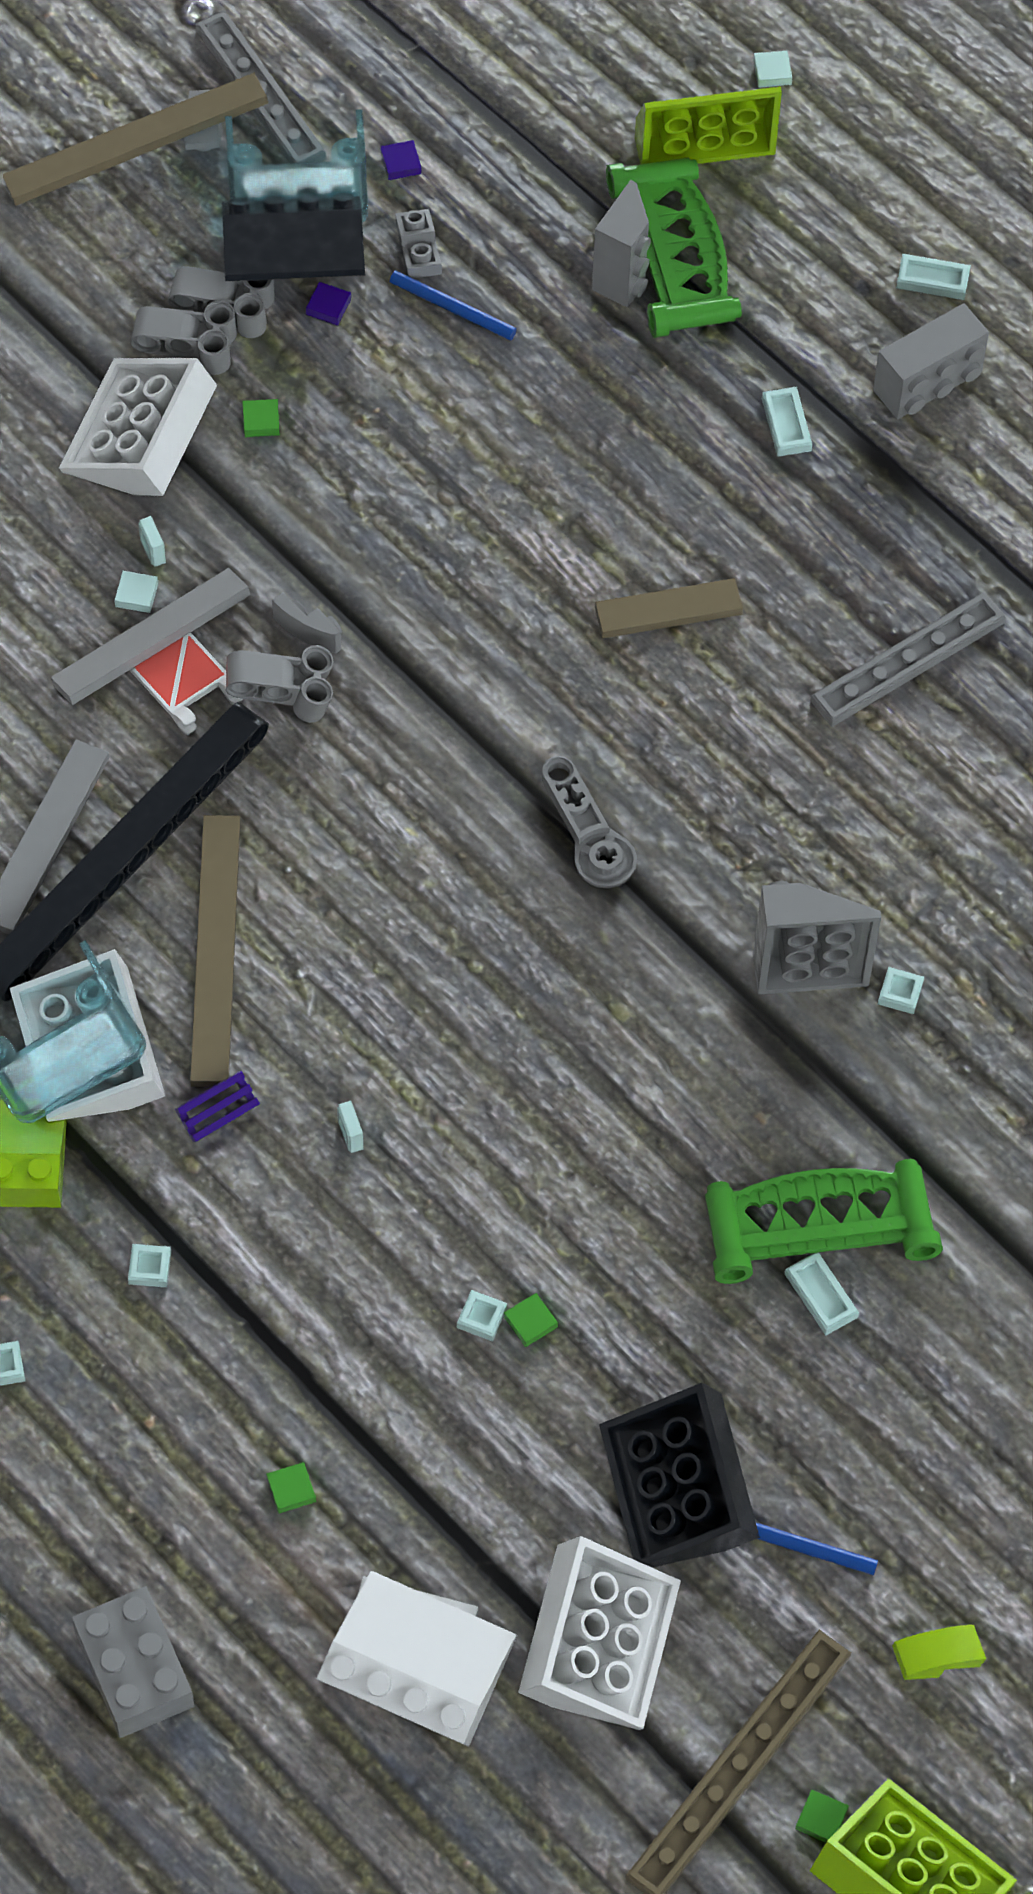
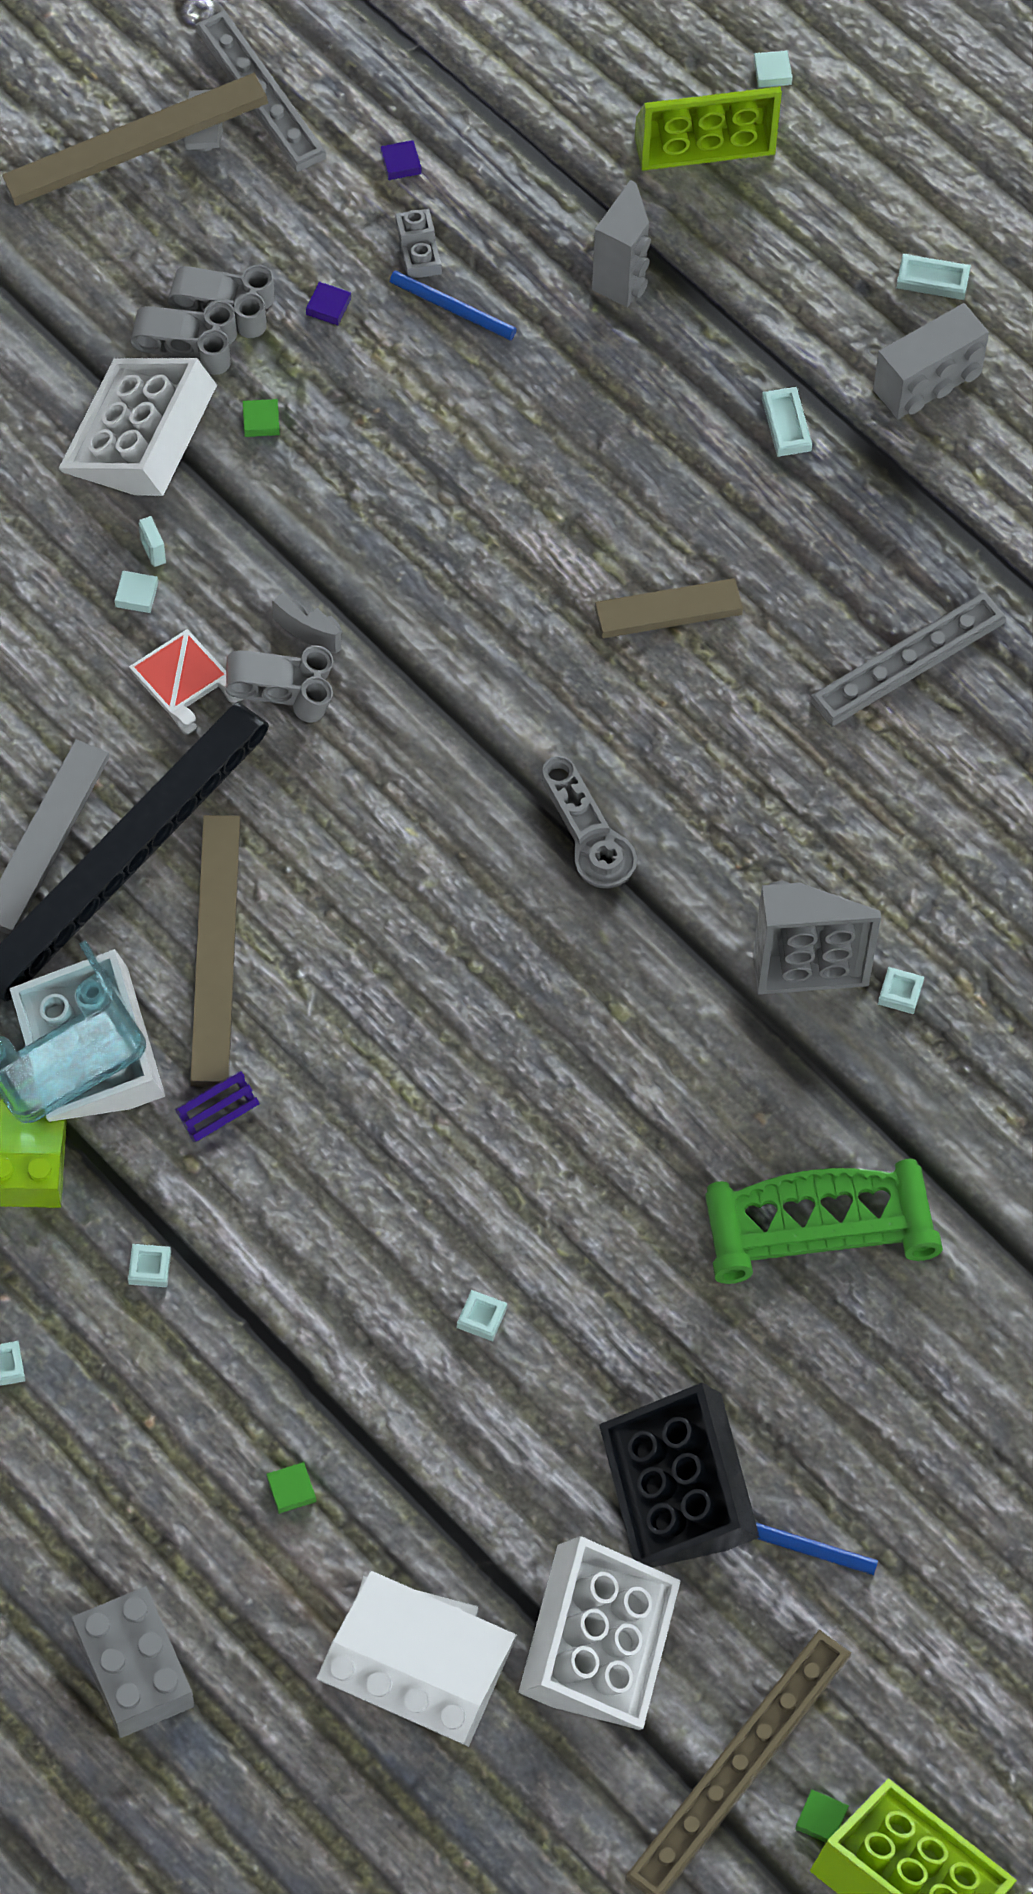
light grey tile [51,568,250,705] -> none
black slope [222,193,365,281] -> none
clear light blue windscreen [225,109,368,224] -> none
light aqua tile [337,1101,363,1153] -> none
bright green tile [504,1293,558,1347] -> none
bright green piece [606,157,742,338] -> none
light aqua tile [785,1252,859,1336] -> none
lime slope [892,1624,986,1680] -> none

